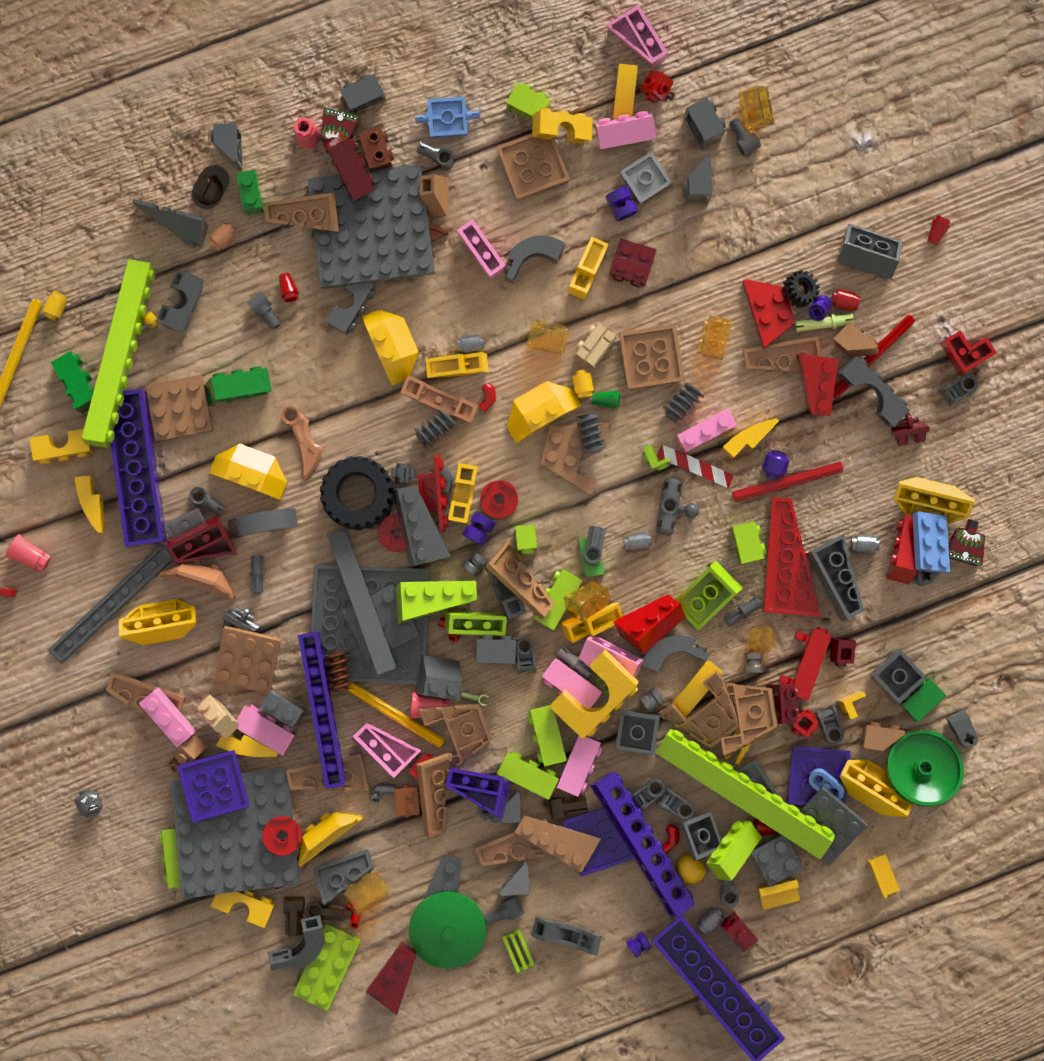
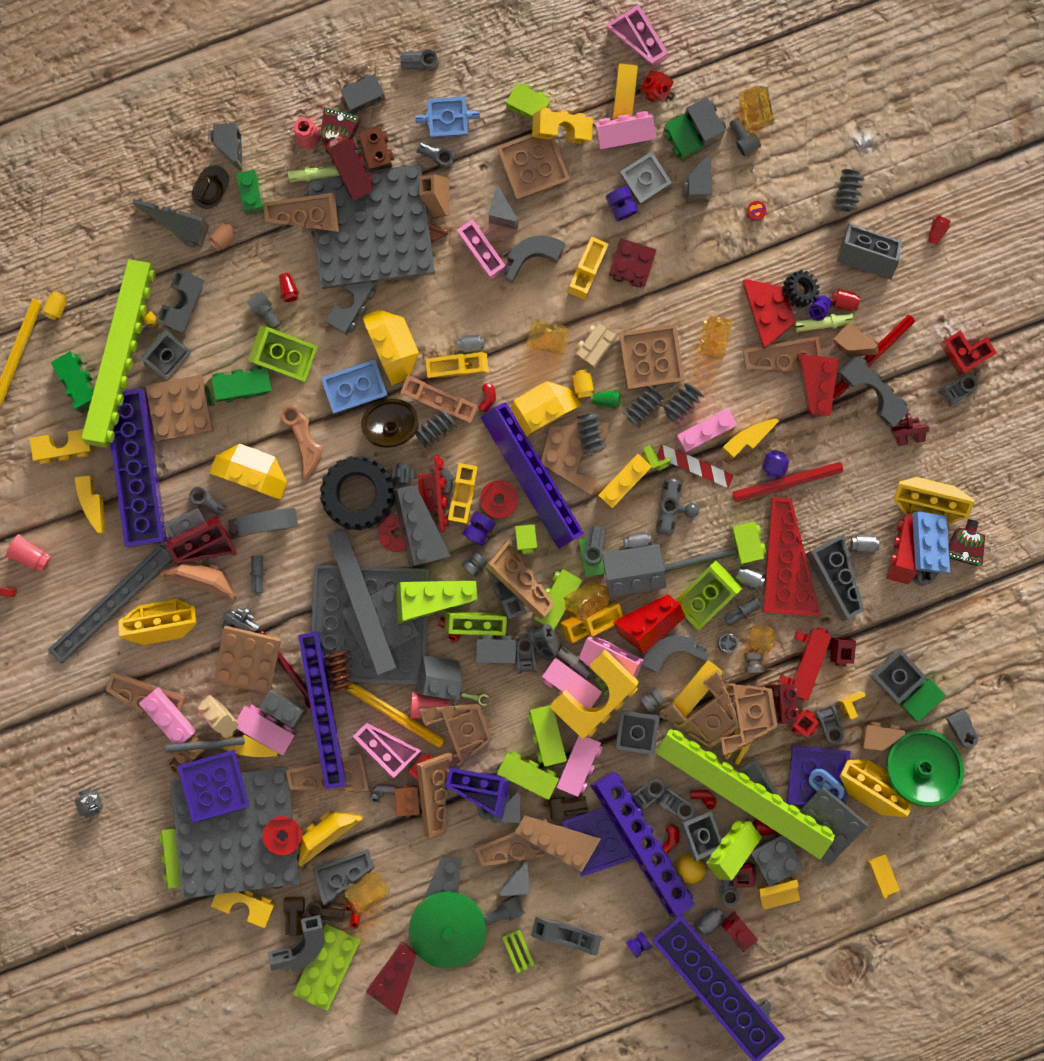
none -> flat silver slope [140,329,191,380]
none -> dark grey bar [166,737,245,753]
none -> lime slope [247,325,318,382]
none -> dark red piece [258,631,311,709]
none -> yellowish green pin [288,166,340,183]
none -> medium blue plate [321,359,388,414]
none -> dark brown dish [361,399,419,448]
none -> dark grey piece [400,49,439,71]
none -> dark purple brick [480,402,584,549]
none -> flat silver slope [489,187,518,229]
none -> dark grey piece [528,624,561,661]
none -> yellow arch [598,454,652,510]
none -> dark grey slope [602,544,667,597]
none -> dark grey piece [622,386,664,428]
none -> green brick [663,114,703,161]
none -> dark grey bar [663,547,738,572]
none -> red arm [690,789,717,809]
none -> flat silver wheel [717,634,738,653]
none -> dark red brick [733,862,756,888]
none -> flat silver brick [735,566,765,591]
none -> red tile [747,201,766,221]
none -> dark grey piece [833,169,865,212]

